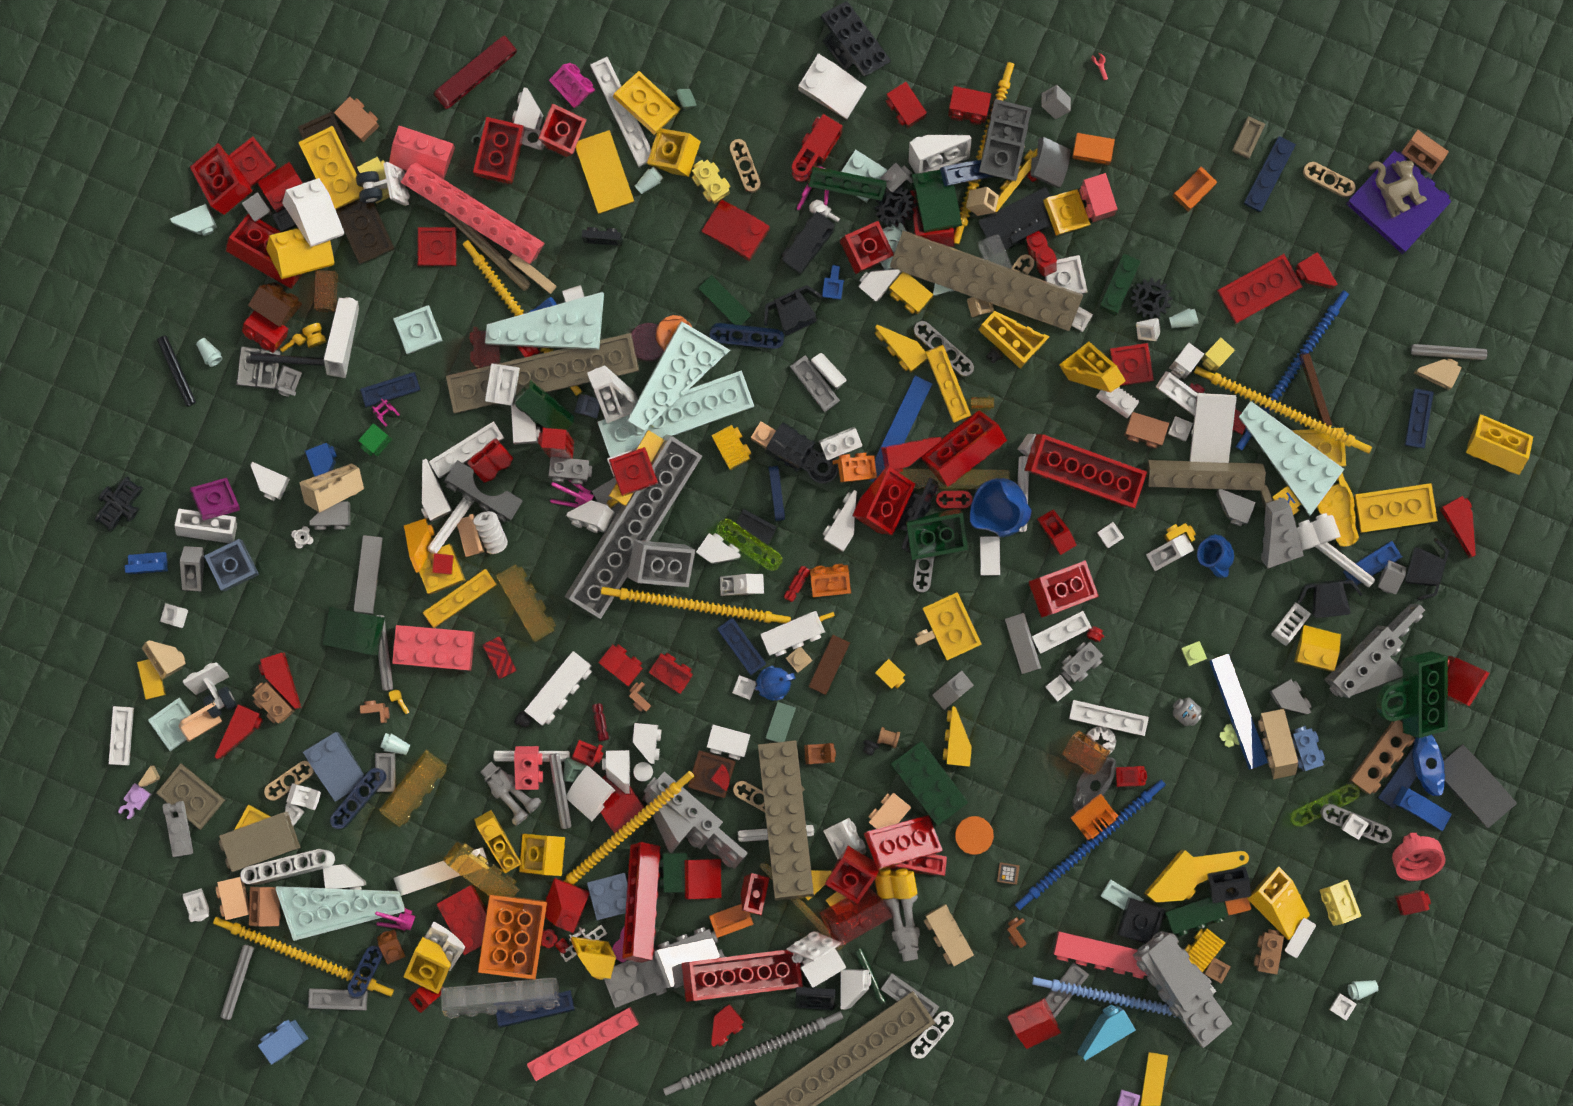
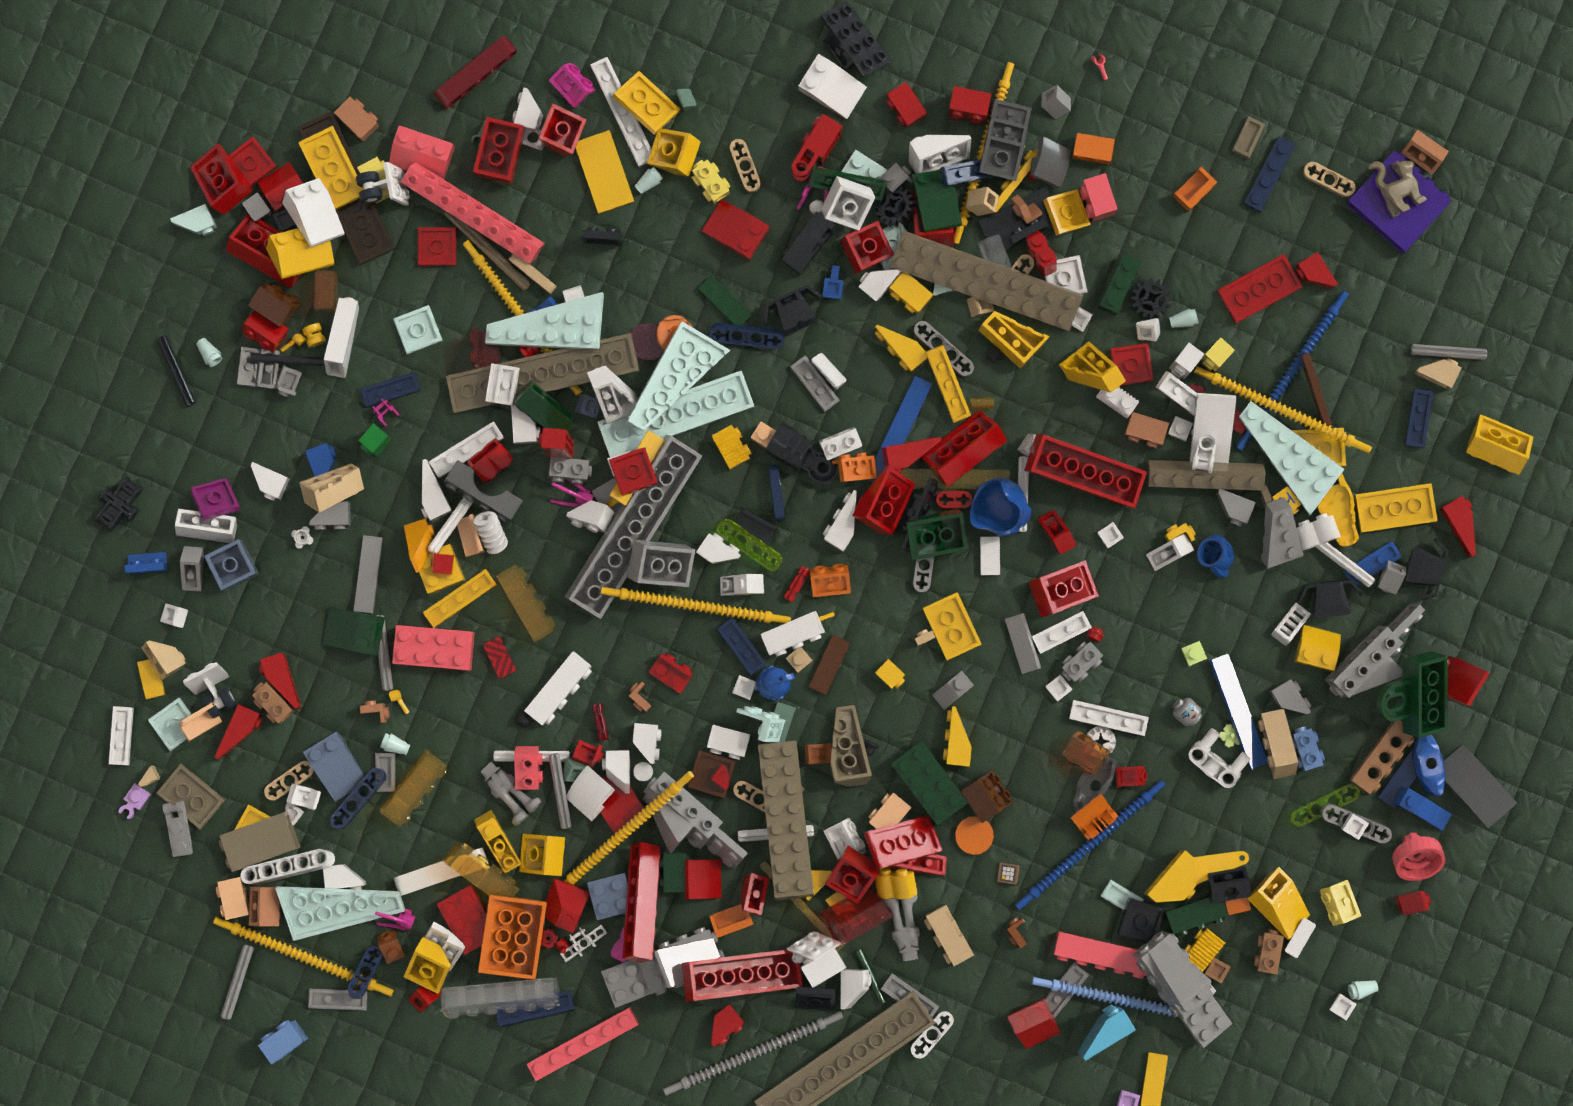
white bracket [183,888,209,922] -> none
yellow slope [571,937,616,980] -> none
red brick [598,644,643,686] -> none
medium nougat bush [877,727,900,749] -> none
none -> light aqua bracket [736,706,785,742]
none -> white brick [821,176,875,230]
none -> dark tan wedge [830,705,872,787]
none -> reddish brown slope [961,770,1013,823]
none -> nougat bracket [1011,195,1042,224]
none -> white piece [1189,728,1251,788]
none -> white piece [1192,434,1216,473]

